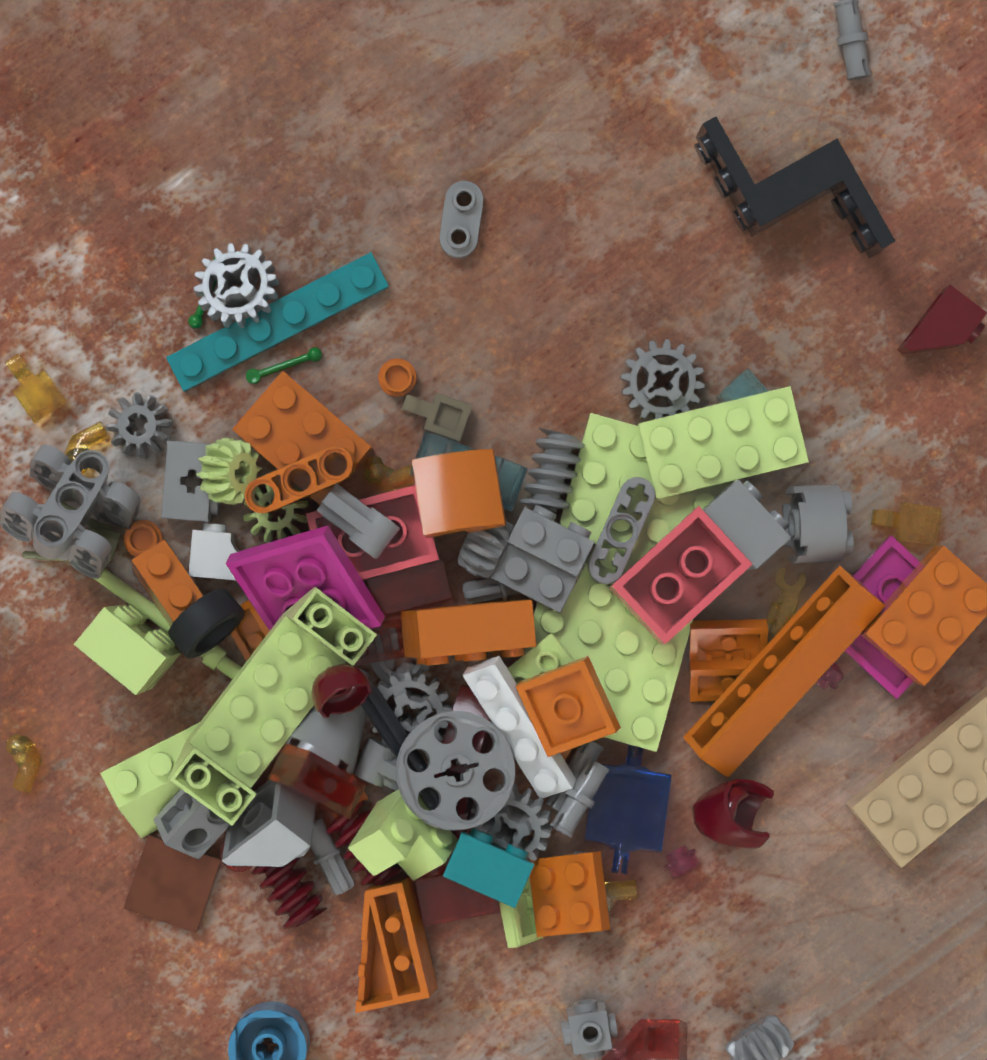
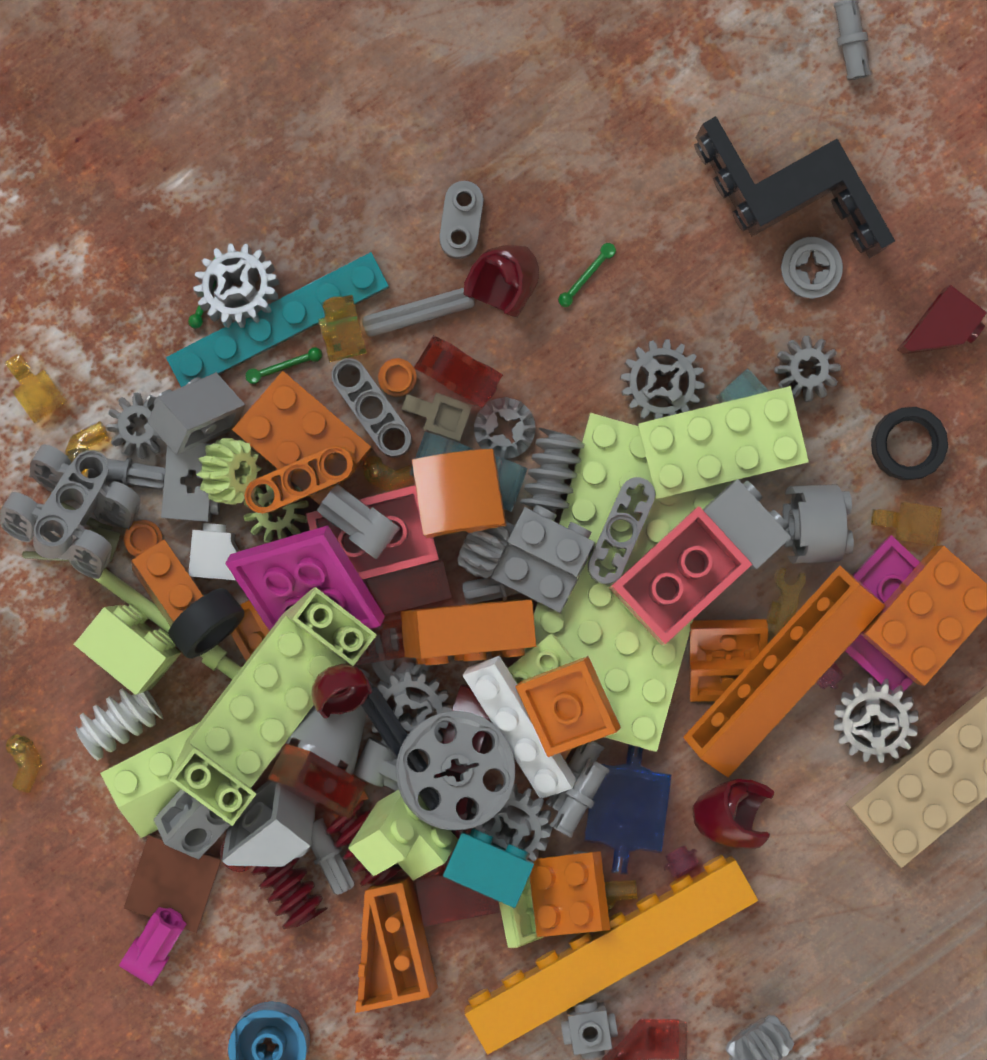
none -> white piece [75,688,163,761]
none -> light grey axle [88,458,165,490]
none -> dark pink piece [119,907,187,987]
none -> light grey brick [148,372,245,455]
none -> clear yellow brick [318,295,367,363]
none -> light grey beam [331,358,412,458]
none -> light grey axle [362,288,475,337]
none -> clear red brick [414,335,503,408]
none -> dark red piece [463,245,539,317]
none -> light orange brick [465,855,758,1055]
none -> light grey gear [474,397,536,459]
none -> green hinge [558,243,616,307]
none -> light grey gear [774,336,841,402]
none -> light grey gear [780,237,843,299]
none -> light grey gear [834,678,918,763]
none -> black tyre [871,407,948,480]

